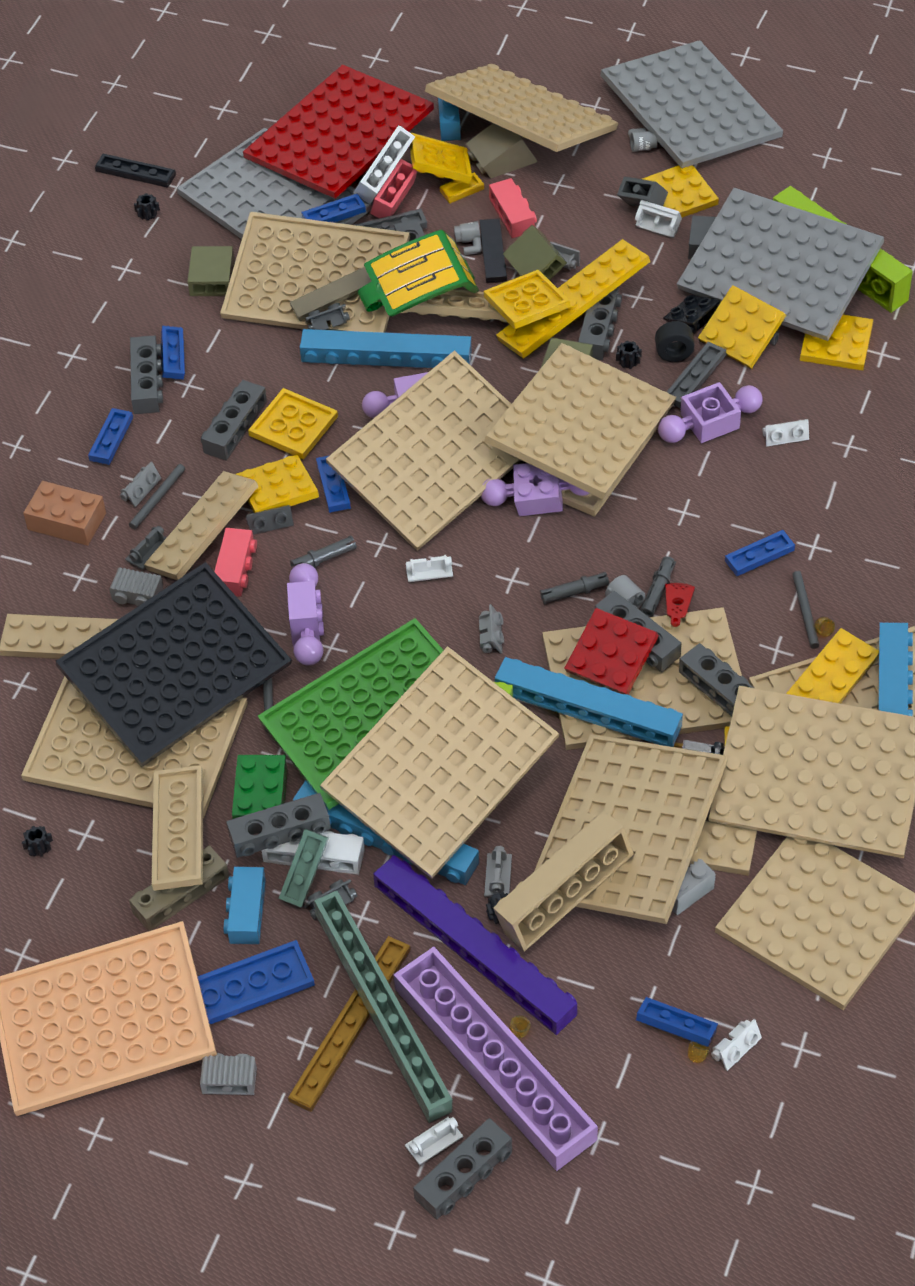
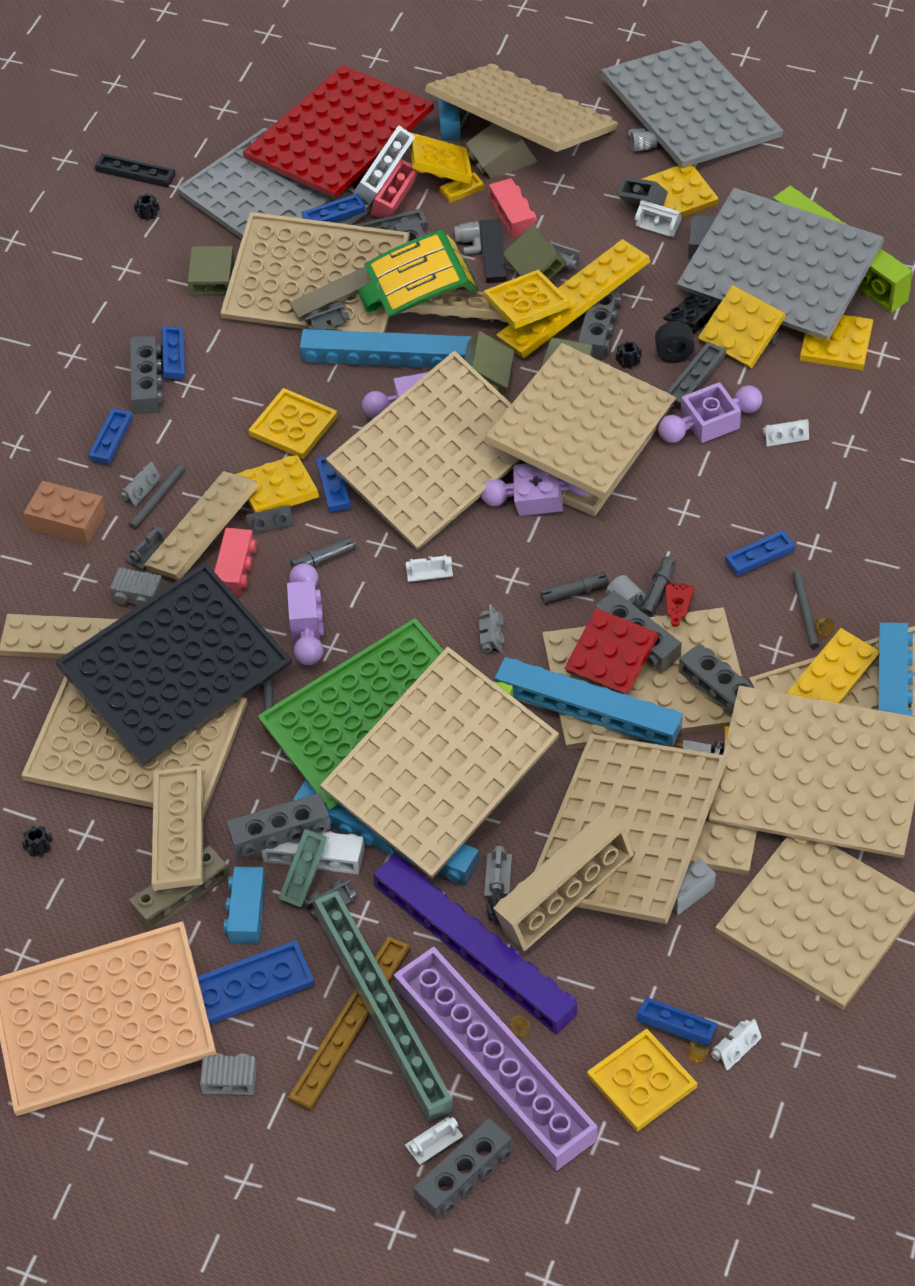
dark grey brick [201,380,267,461] -> none
green brick [232,755,288,819] -> none
none -> olive brick [464,331,514,394]
none -> yellow plate [587,1028,697,1132]

